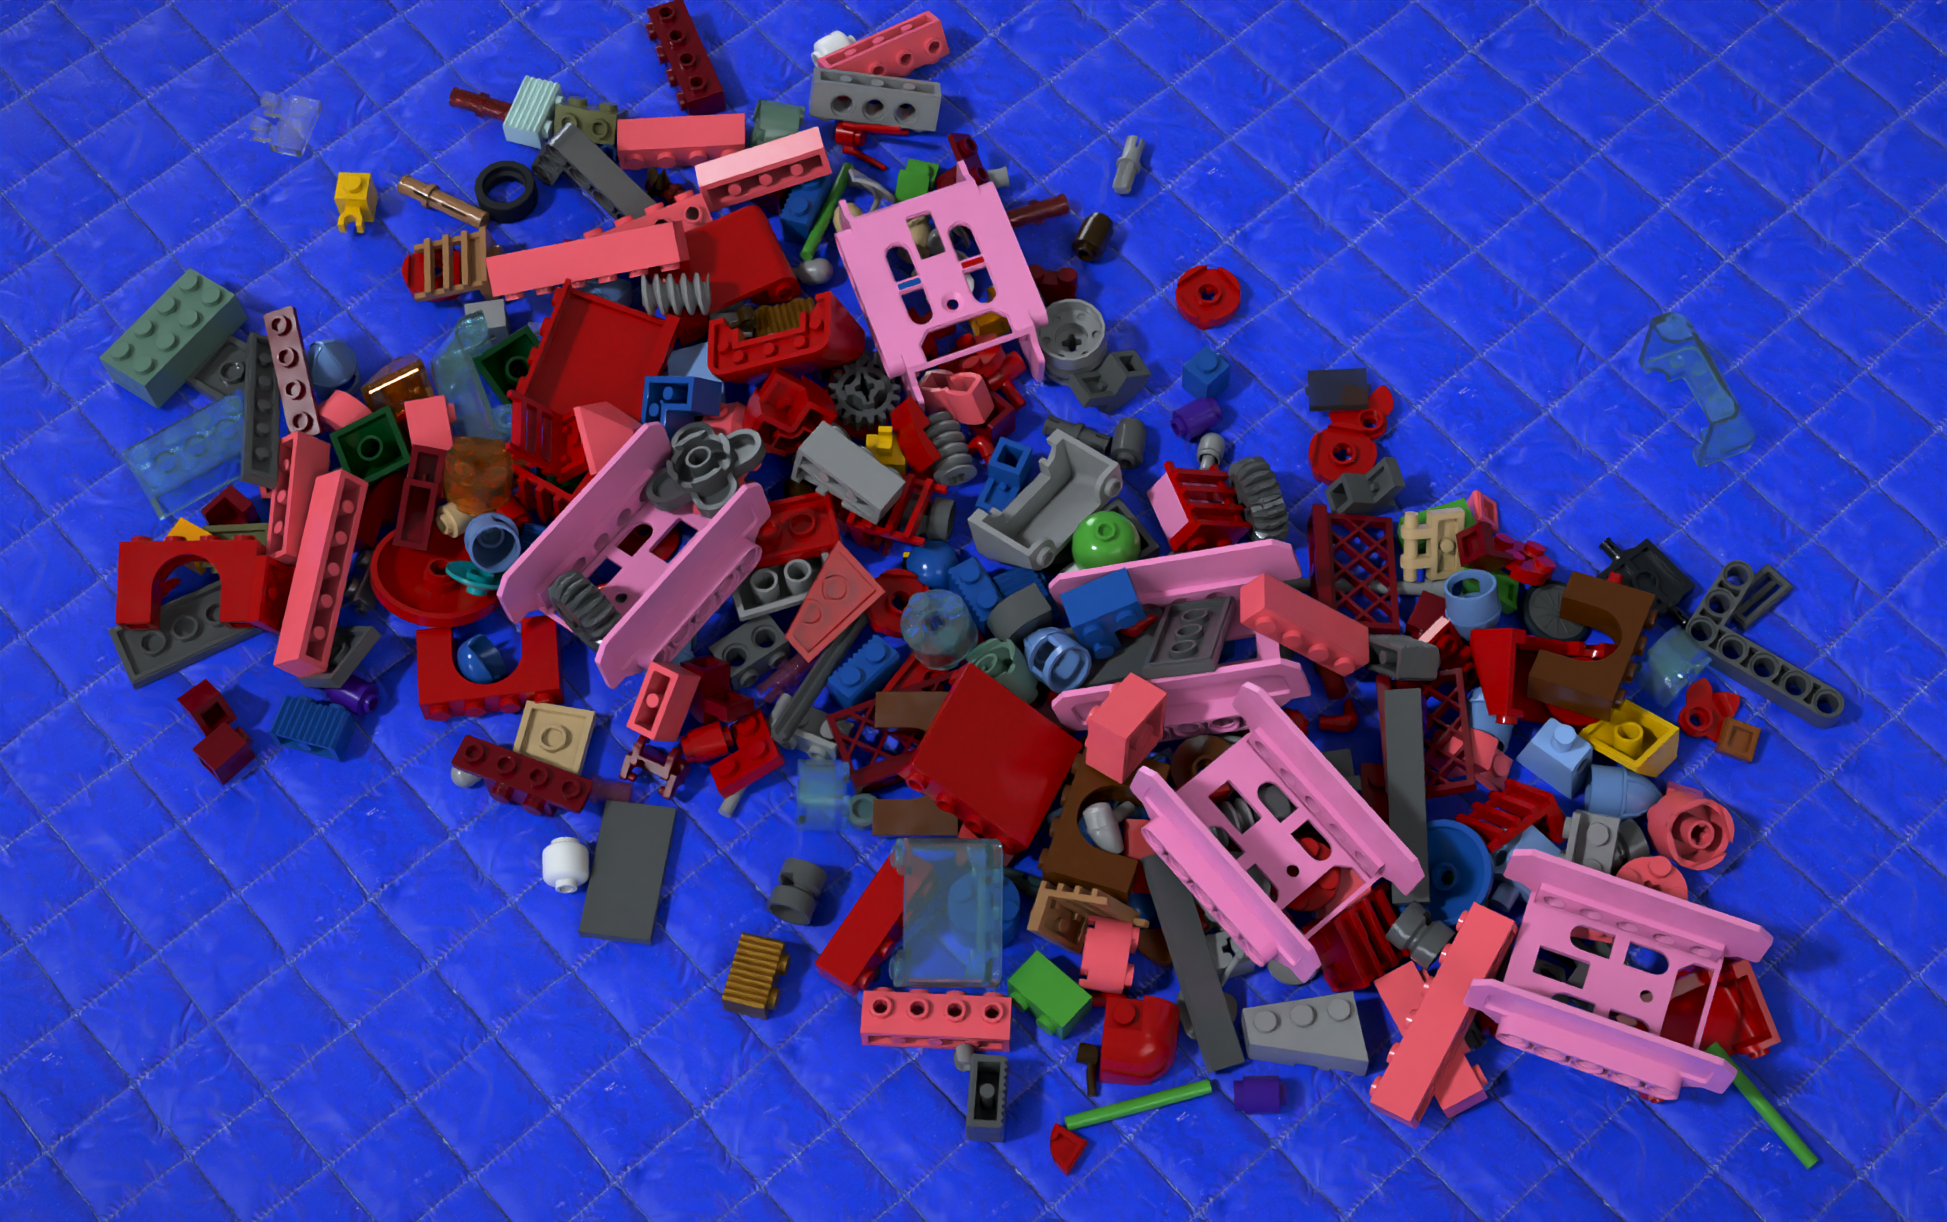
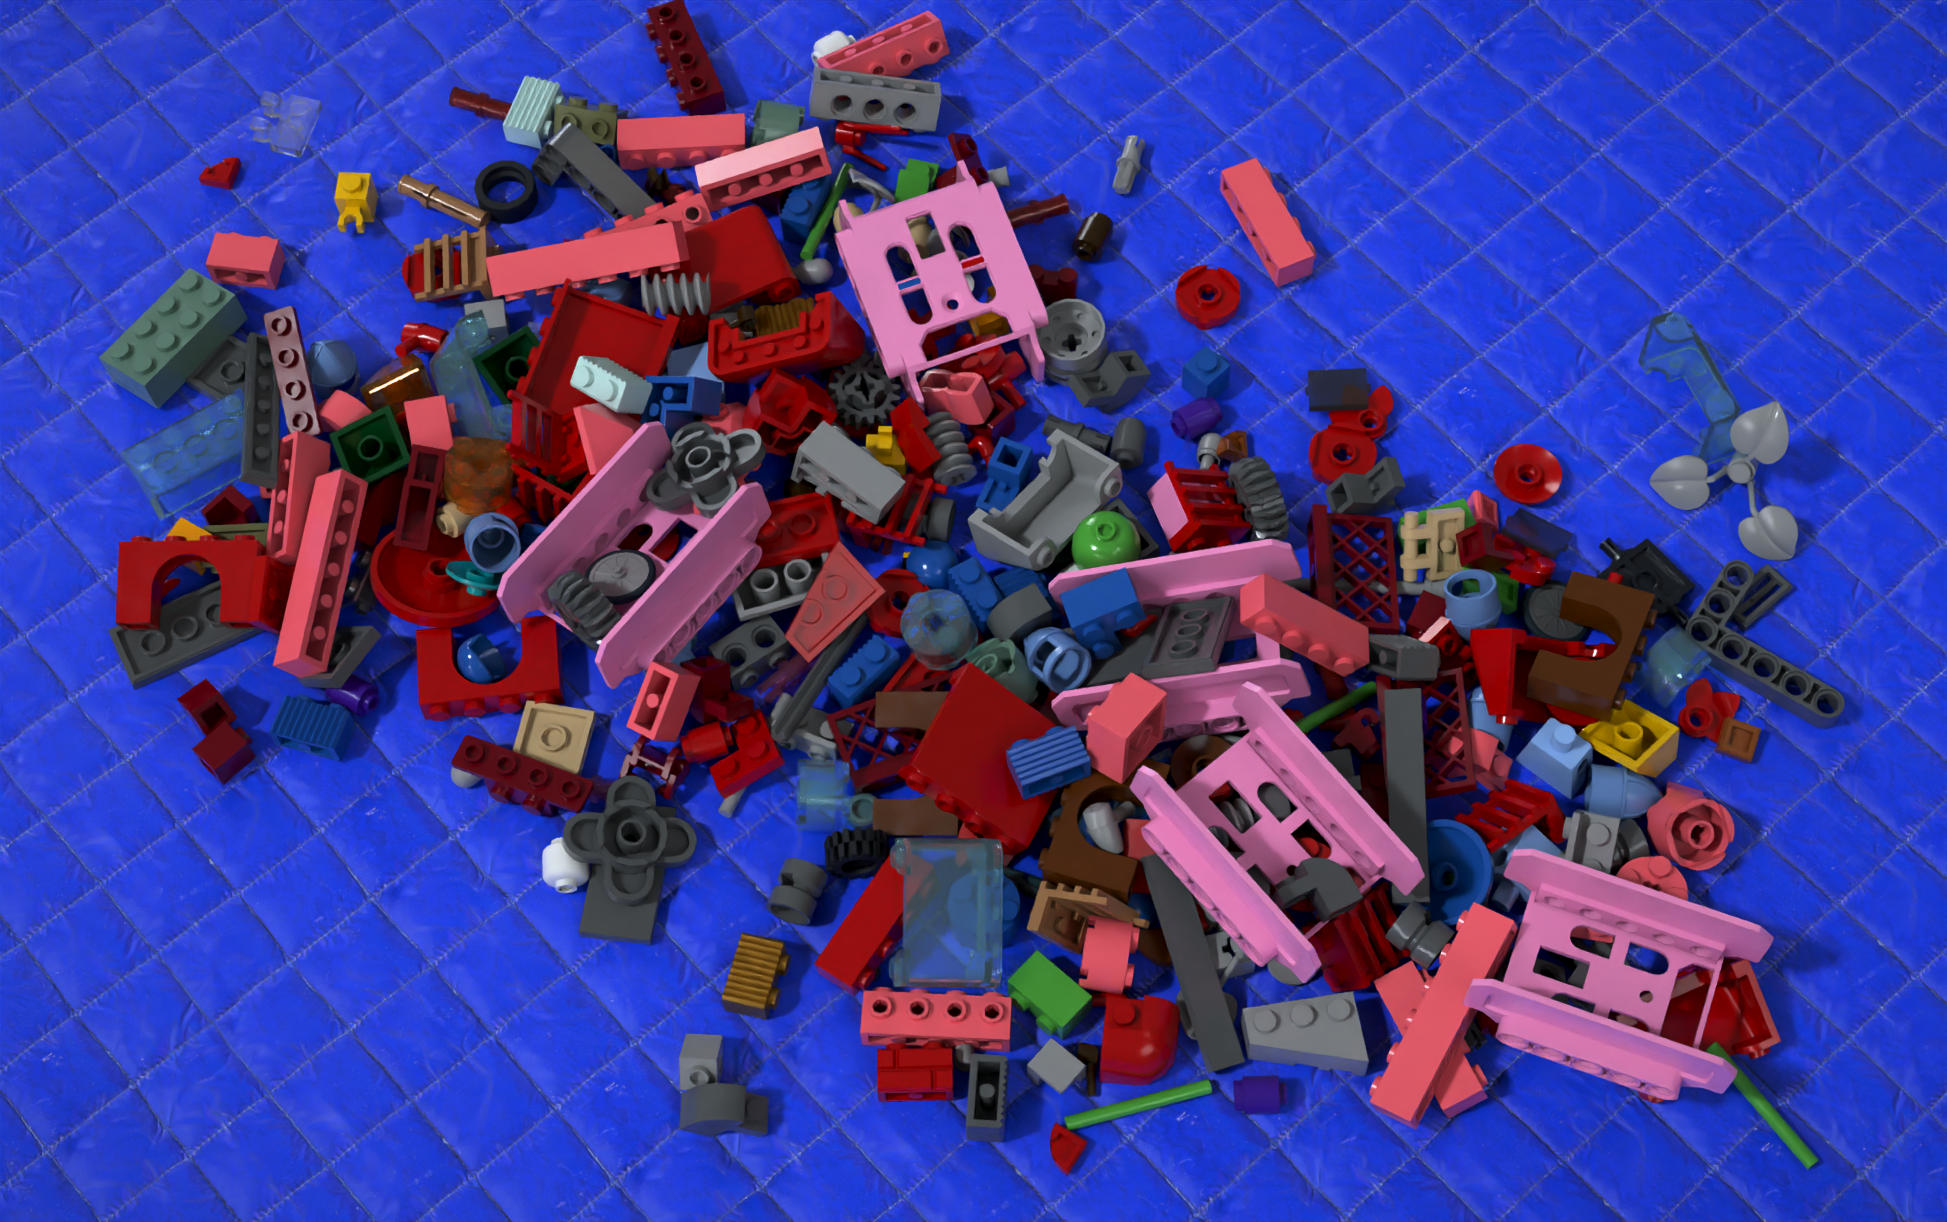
none -> red tile [199,157,242,190]
none -> coral brick [205,232,285,290]
none -> red piece [395,322,449,357]
none -> dark grey plant [562,776,697,906]
none -> light aqua brick [570,356,653,415]
none -> light grey wheel [584,549,656,605]
none -> light grey brick [679,1034,723,1090]
none -> dark grey brick [679,1083,769,1137]
none -> black tyre [824,827,890,880]
none -> red brick [877,1042,954,1102]
none -> blue brick [1006,725,1091,800]
none -> light grey panel [1027,1038,1086,1094]
none -> dark orange tile [1217,430,1248,463]
none -> coral brick [1220,158,1316,287]
none -> dark grey brick [1270,857,1363,923]
none -> bright green bar [1295,681,1377,734]
none -> dark red piece [1330,708,1382,763]
none -> red dish [1493,444,1562,505]
none -> clear smoke piece [1500,508,1573,560]
none -> light grey plant [1649,400,1798,561]

